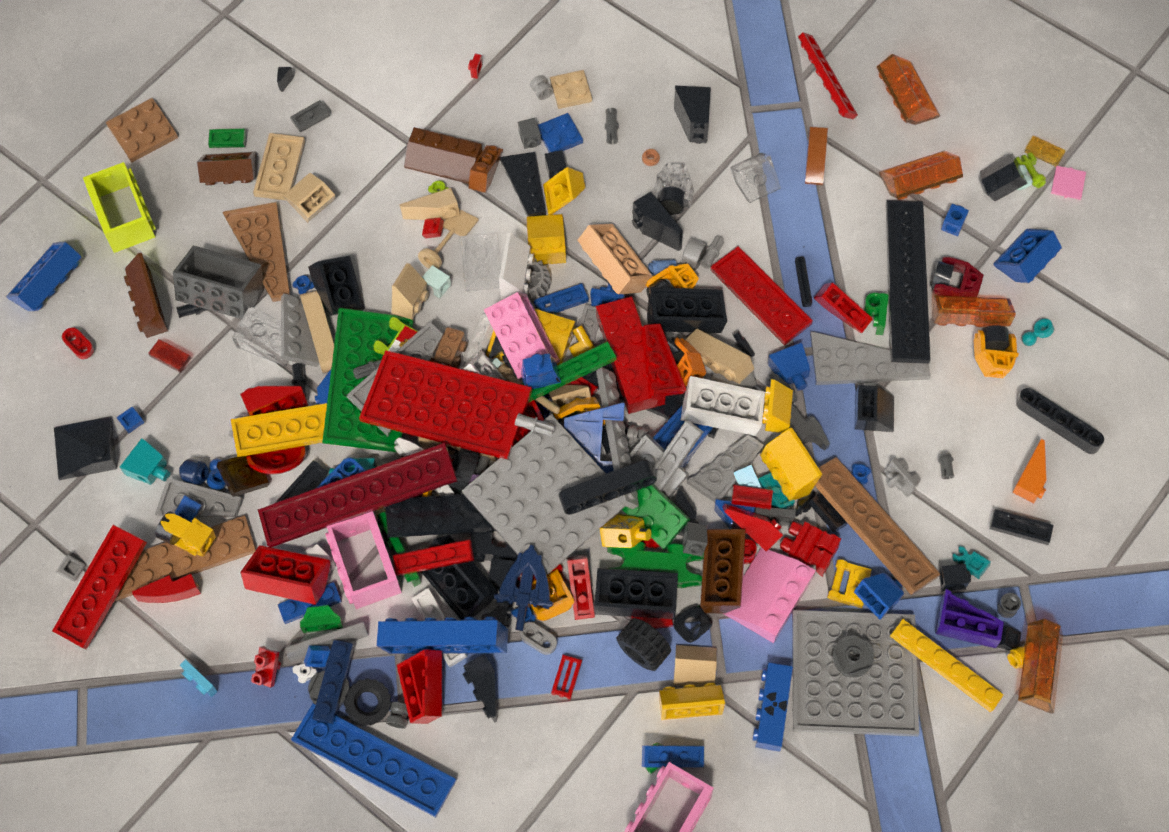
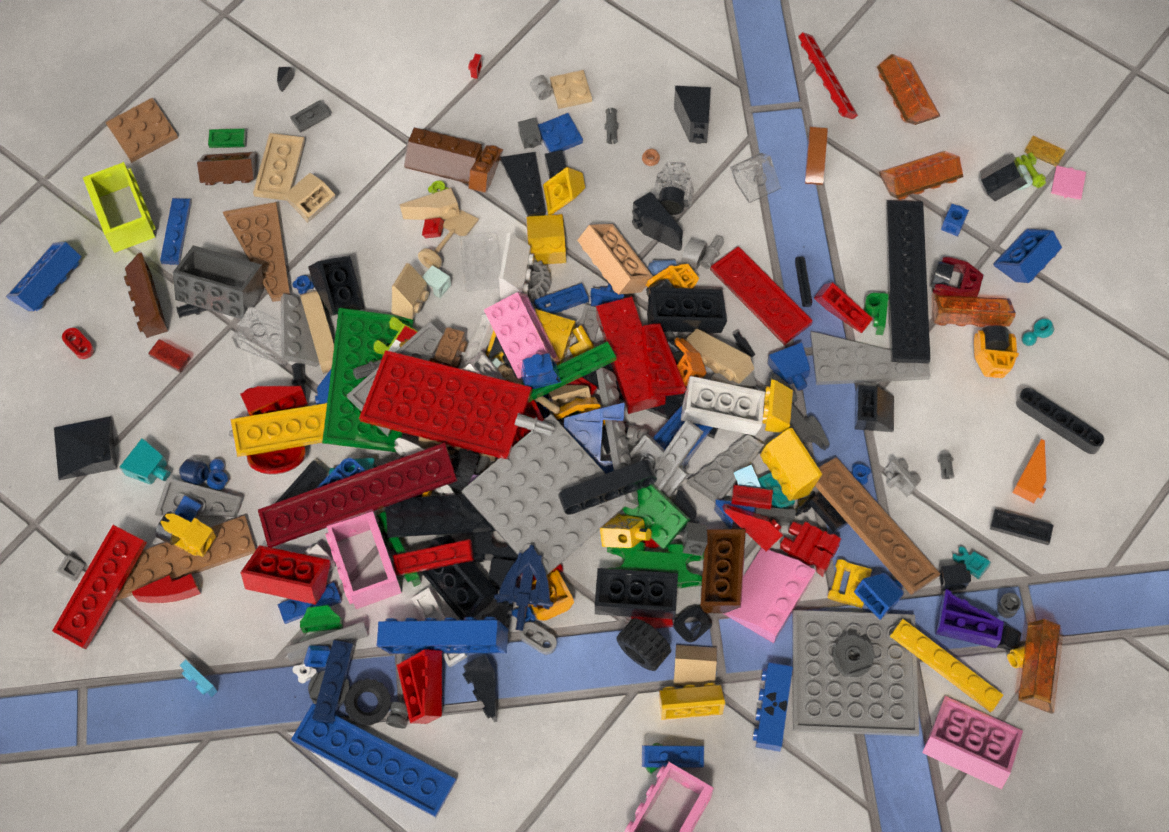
blue plate [116,407,144,434] -> none
dark brown plate [217,456,269,497] -> none
red hips [251,646,281,688] -> none
red tile [551,655,582,700] -> none
slope [566,555,595,620] -> none
red wheel [744,539,757,565] -> none
none -> blue plate [160,198,191,265]
none -> bright pink slope [922,696,1023,789]

